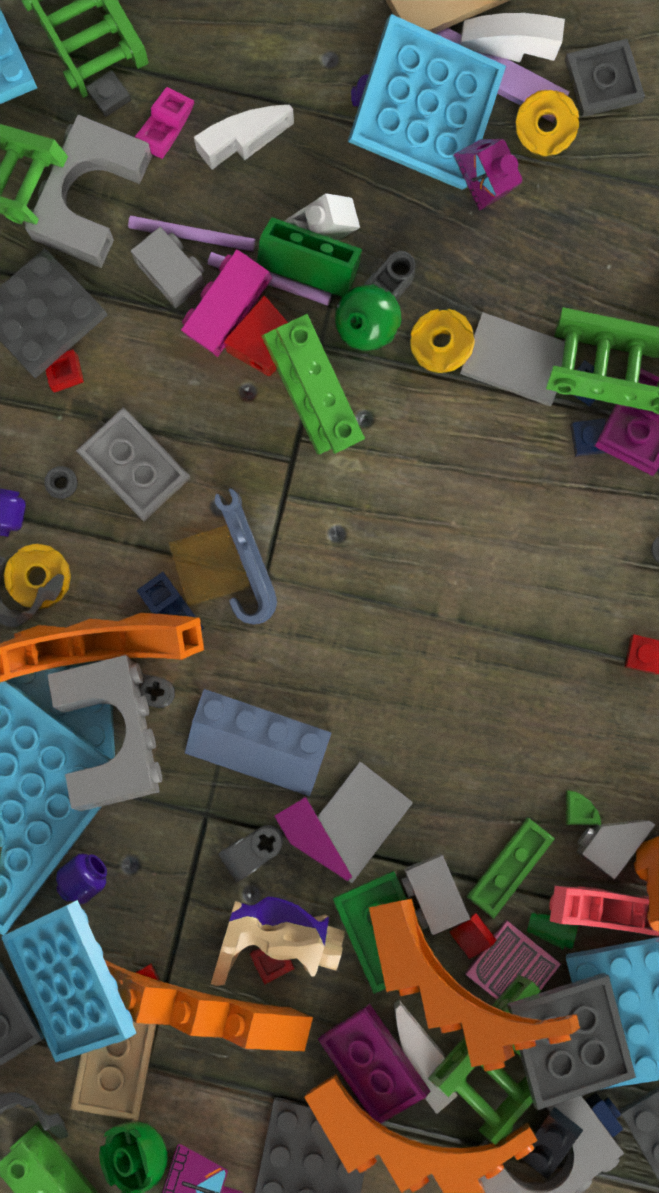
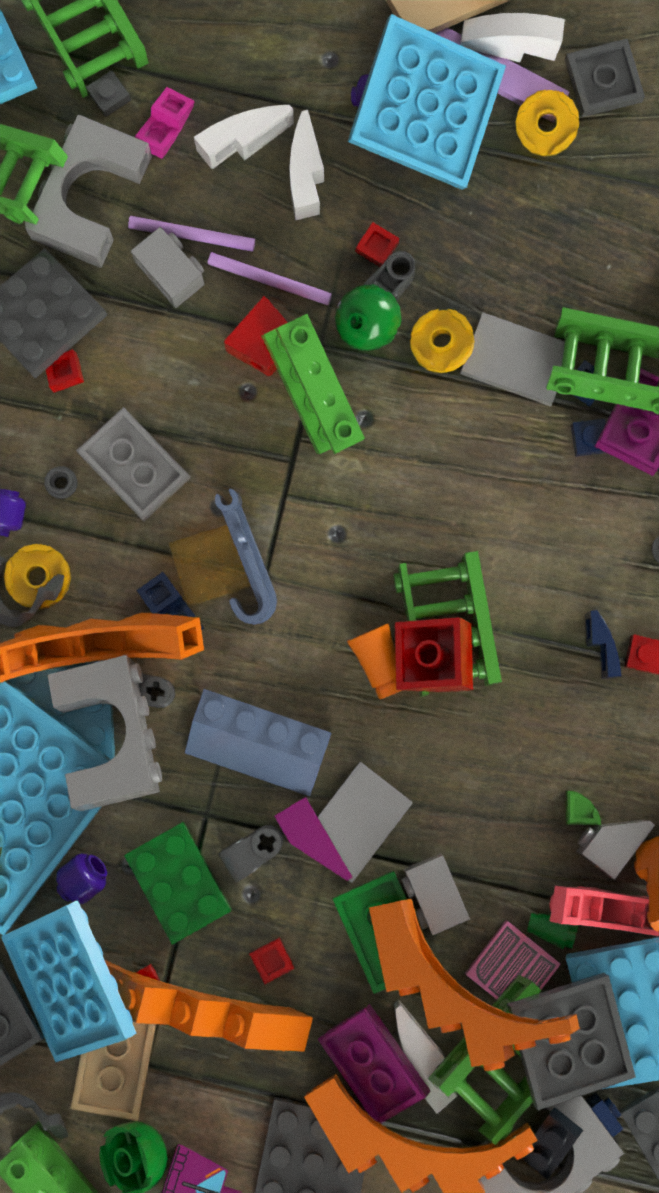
dark pink brick [181,249,272,357] -> none
tan hips [211,896,345,986] -> none
green brick [256,217,362,297] -> none
white slope [284,194,360,241] -> none
red tile [449,913,497,959] -> none
magenta torso [453,139,522,210] -> none
bright green tile [466,817,555,919] -> none
none -> green plate [124,822,232,945]
none -> white slope [290,110,324,220]
none -> orange plant [346,623,402,699]
none -> red plate [355,222,400,267]
none -> bright green fence [393,551,502,697]
none -> red slope [395,617,473,692]
none -> dark blue slope [585,610,621,679]

